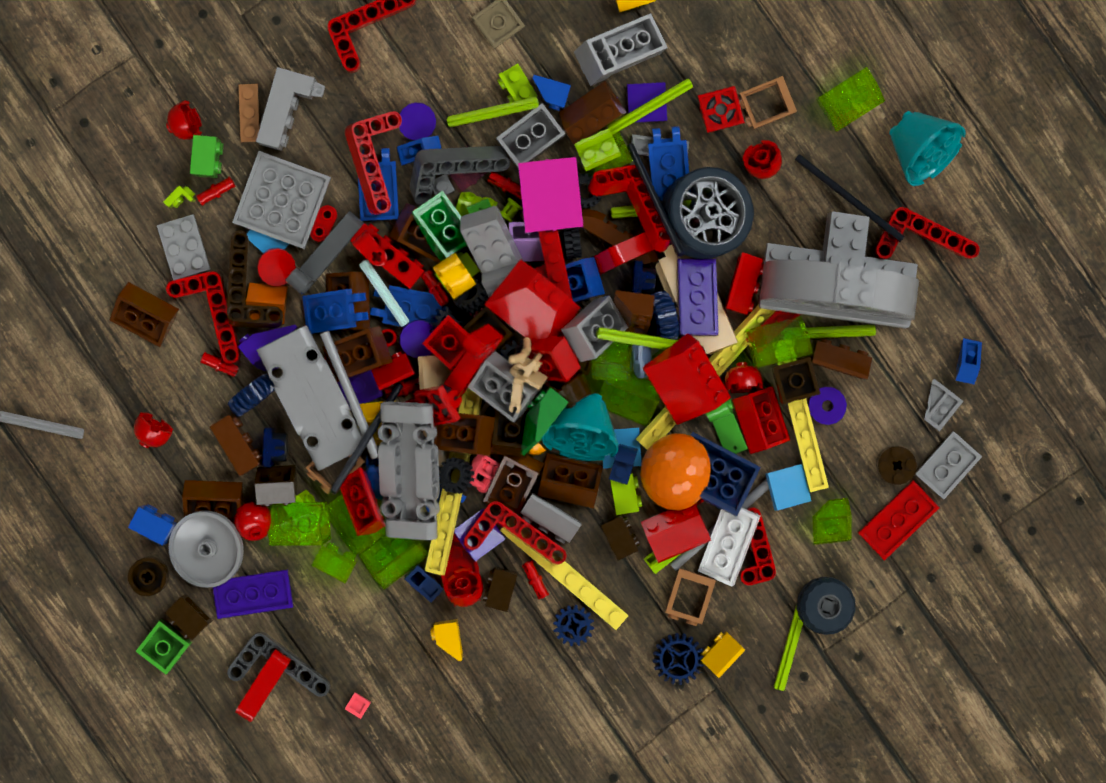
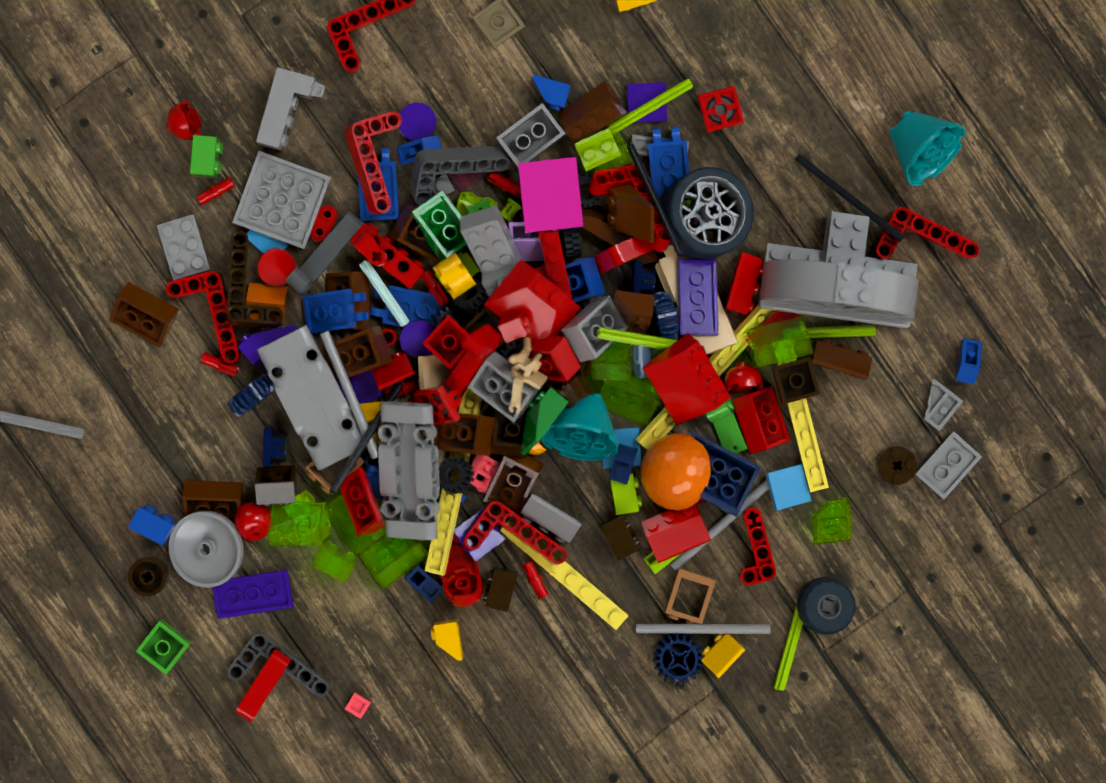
red cylinder [134,412,173,448] -> none
lime bracket [163,185,196,208] -> none
dark brown brick [165,594,213,640] -> none
reddish brown brick [210,414,263,476] -> none
medium nougat plate [239,84,260,143] -> none
lime axle [447,97,539,127] -> none
lime bracket [497,63,538,102] -> none
reddish brown slope [538,453,603,508] -> none
dark blue gear [553,604,594,646] -> none
light grey hinge [574,13,668,86] -> none
white plate [698,508,760,587] -> none
medium nougat window [738,76,797,130] -> none
red cylinder [743,140,782,179] -> none
dark purple tile [808,387,847,425] -> none
clear neon green slope [816,67,885,132] -> none
red tile [857,480,940,561] -> none
none -> brick [498,311,530,343]
none -> reddish brown slope [607,184,654,243]
none -> light grey piece [636,624,771,634]

